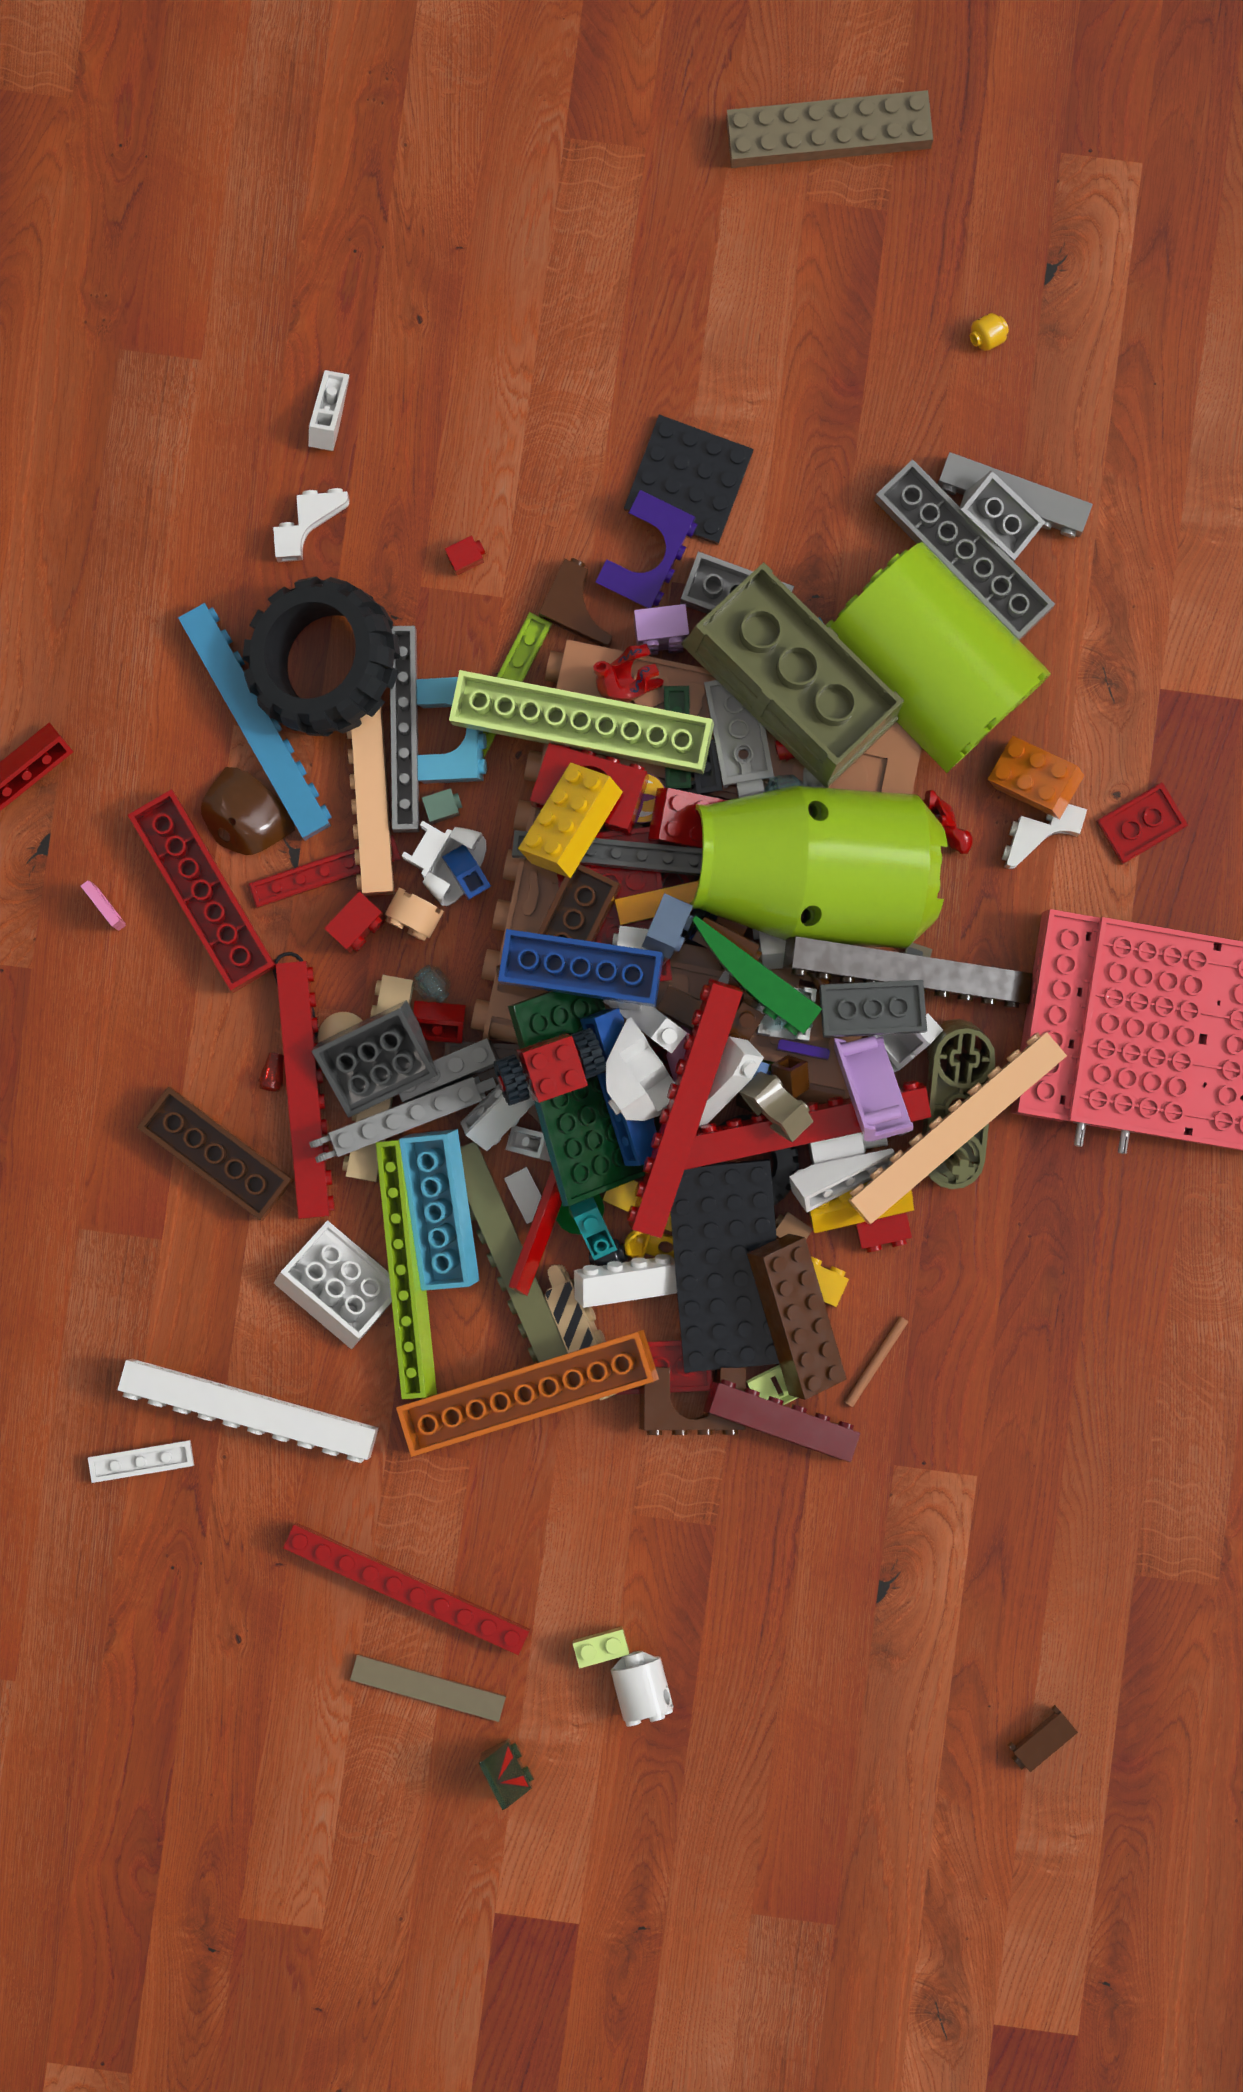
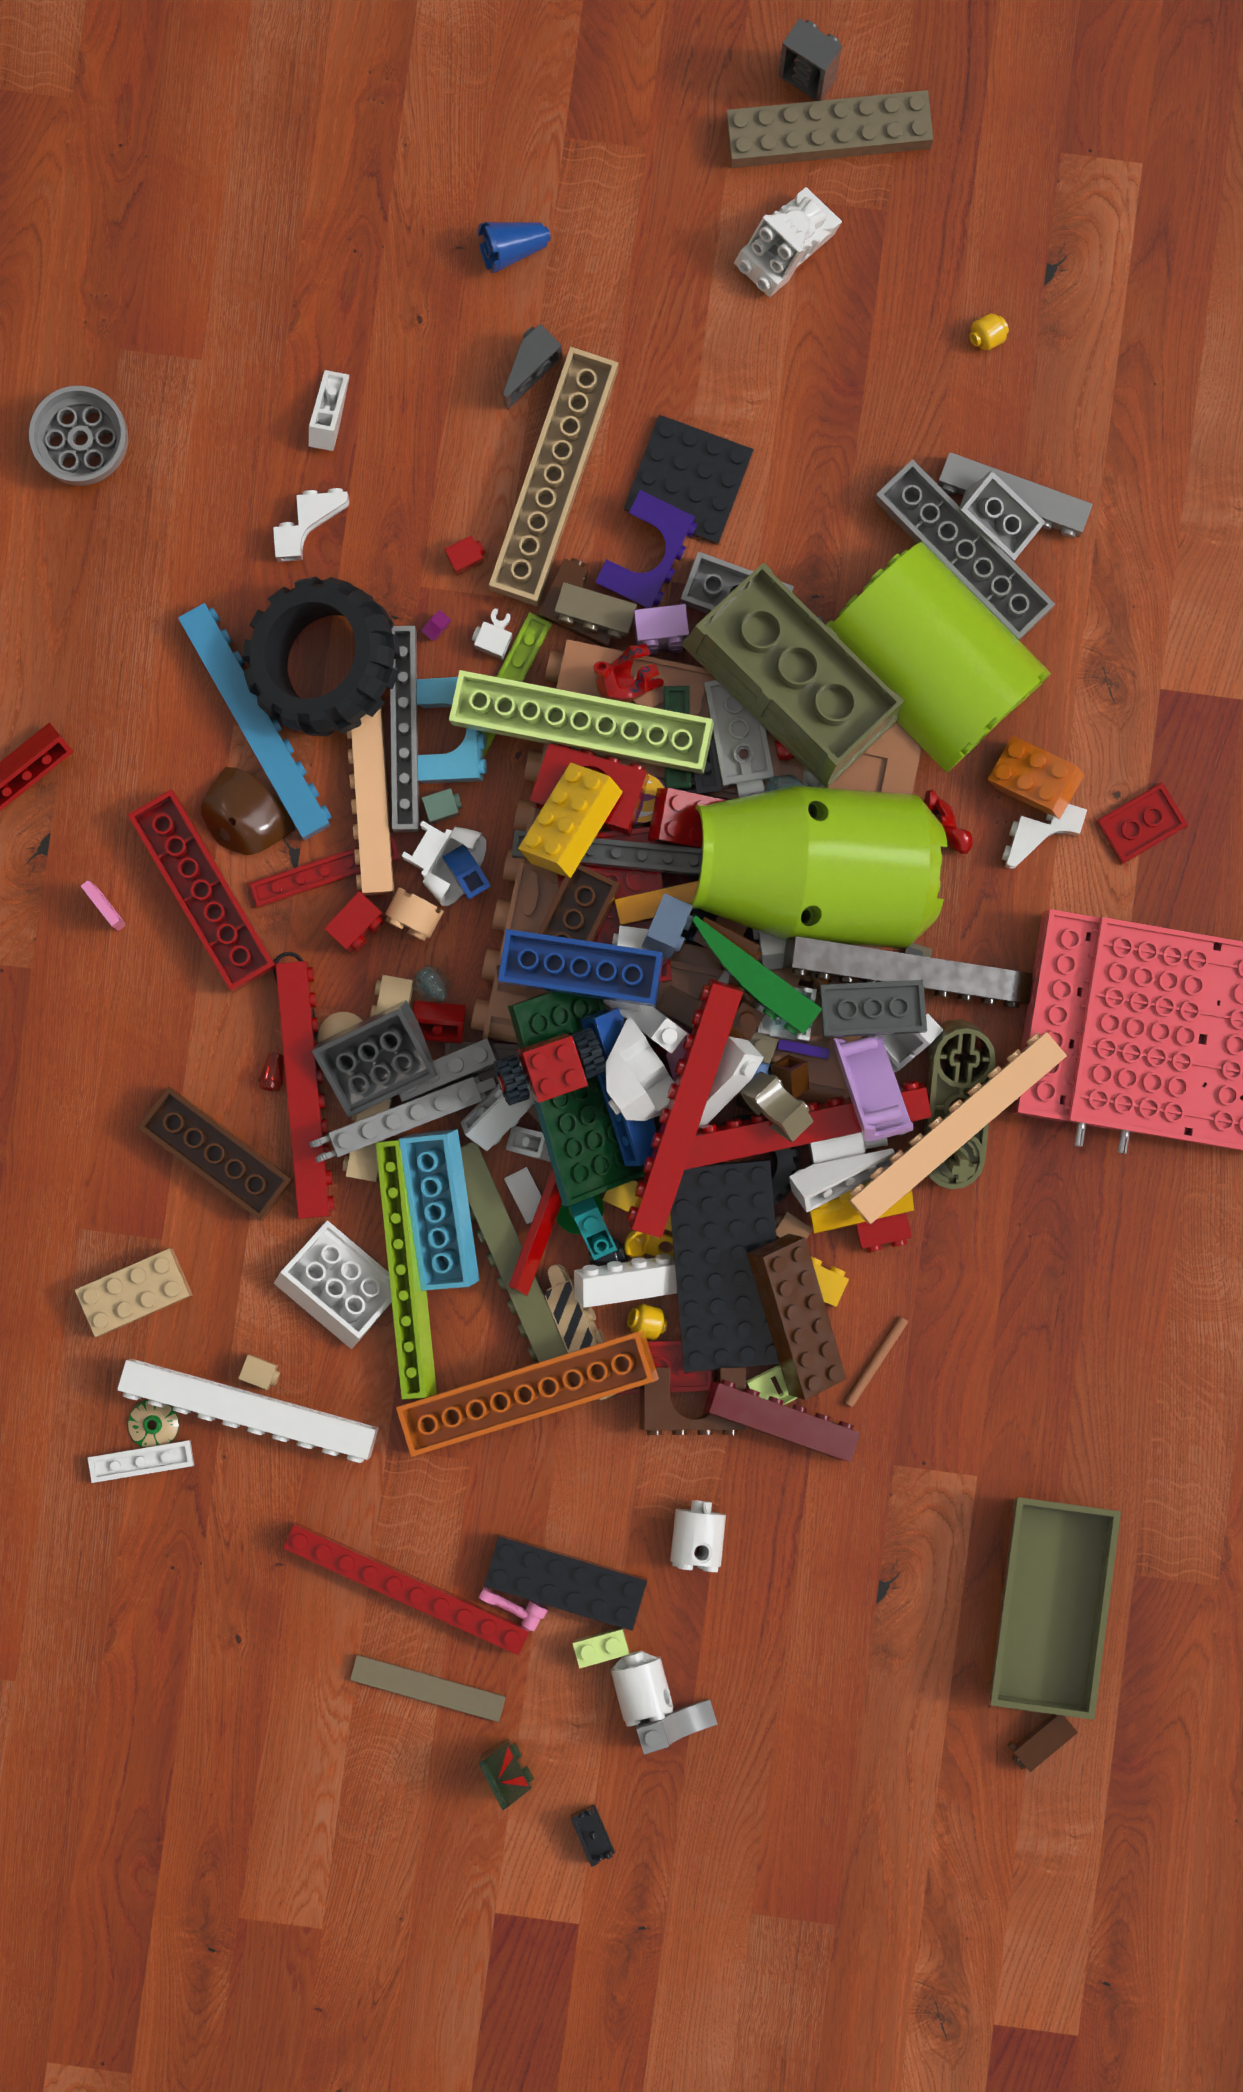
none -> light grey wheel [29,386,128,486]
none -> tan brick [75,1249,193,1337]
none -> tan dish [128,1400,179,1448]
none -> tan brick [238,1354,281,1390]
none -> magenta piece [421,610,451,641]
none -> white brick [472,608,513,660]
none -> blue cone [478,222,551,273]
none -> bright pink brick [479,1587,548,1631]
none -> black brick [484,1534,647,1631]
none -> tan brick [489,346,619,607]
none -> dark grey slope [503,324,562,409]
none -> dark tan brick [555,582,637,639]
none -> black hinge [571,1805,615,1867]
none -> yellow head [627,1304,667,1340]
none -> light grey arch [636,1699,718,1755]
none -> white cylinder [670,1500,726,1572]
none -> white brick [734,187,842,297]
none -> dark tan brick [750,1031,778,1064]
none -> dark grey brick [778,18,842,101]
none -> olive piece [988,1497,1121,1720]

